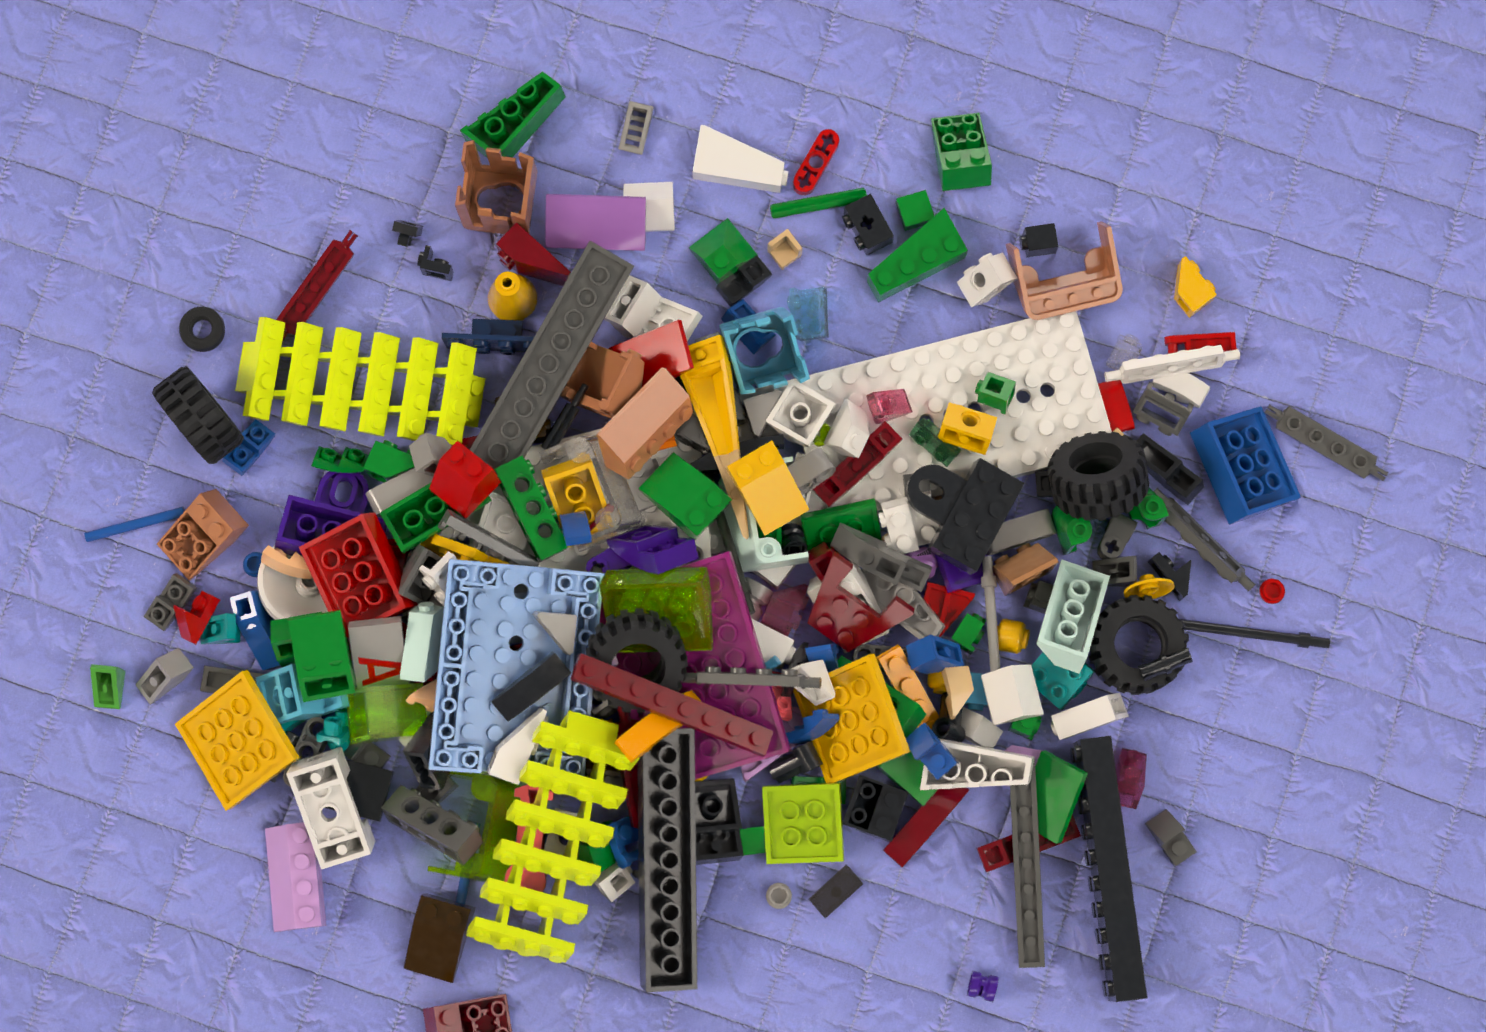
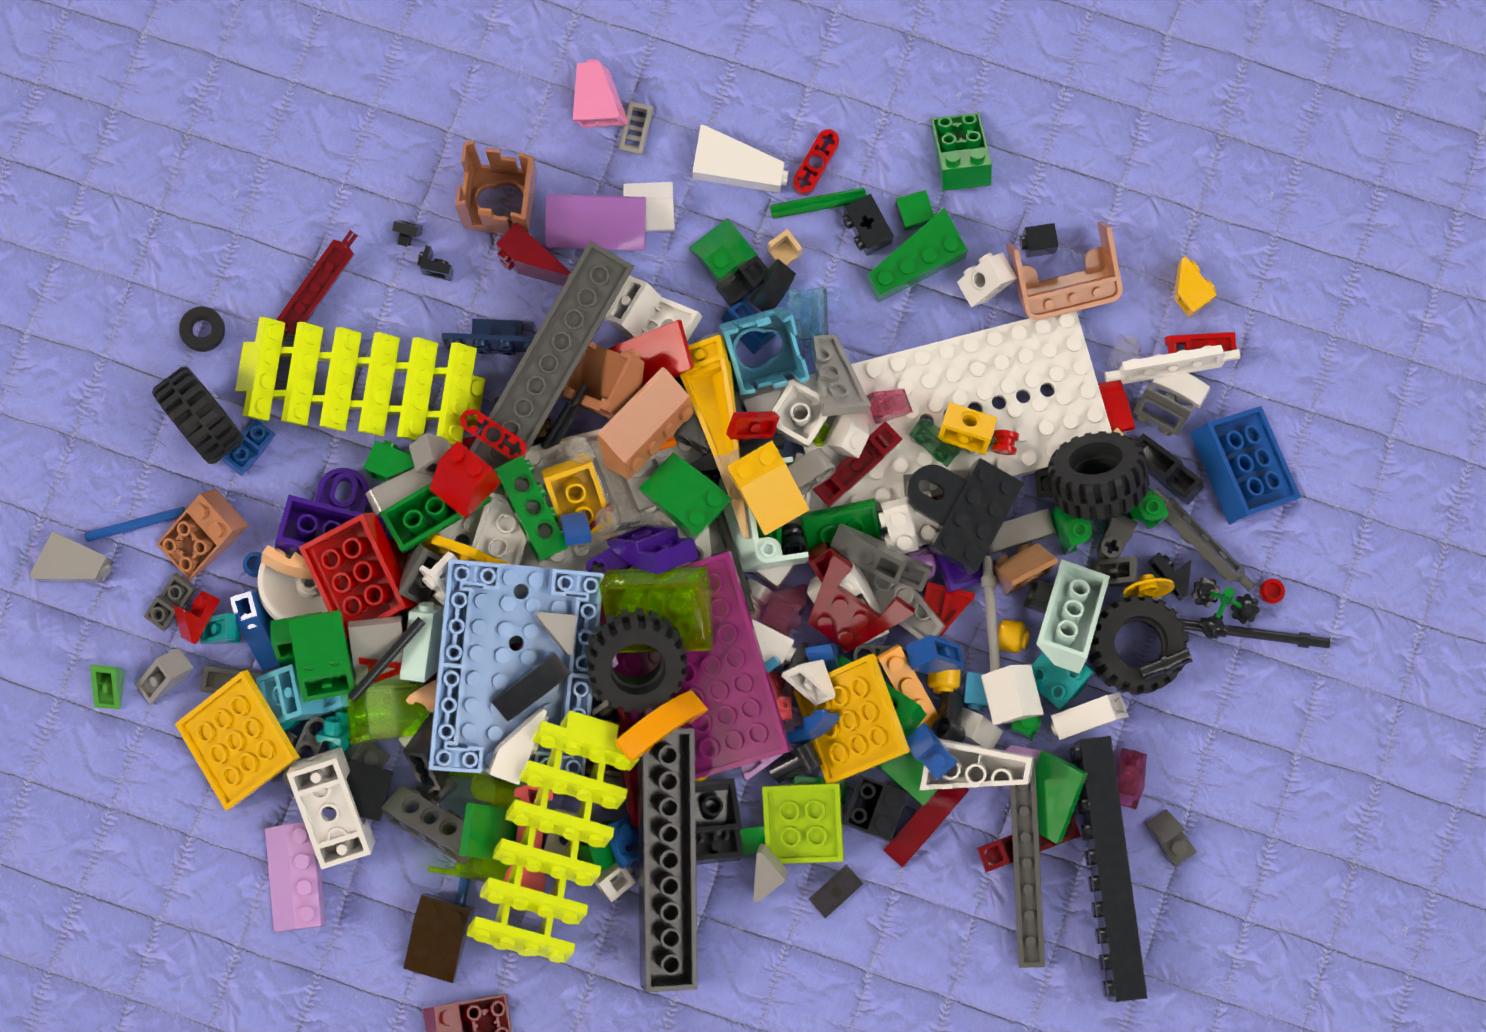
green slope [311,446,369,473] -> none
dark grey hinge [438,509,539,567] -> none
green wedge [460,71,566,158] -> none
yellow cone [488,271,537,321] -> none
dark red plate [570,653,773,757] -> none
dark grey plate [681,666,822,689] -> none
light grey plate [766,883,792,909] -> none
tan slope [942,666,974,719] -> none
green brick [950,613,986,655] -> none
dark purple wheel [967,970,999,1002] -> none
green brick [975,372,1016,415] -> none
dark grey plate [1264,404,1388,481] -> none
none -> light grey slope [29,531,112,583]
none -> black bar [348,617,426,703]
none -> green tile [459,802,518,861]
none -> red beam [460,409,527,460]
none -> bright pink slope [573,60,628,128]
none -> red plate [726,411,780,440]
none -> black slope [748,259,796,312]
none -> light grey slope [753,844,789,902]
none -> light grey wing [811,334,871,416]
none -> red wheel [991,429,1019,455]
none -> black plant [1191,577,1260,639]

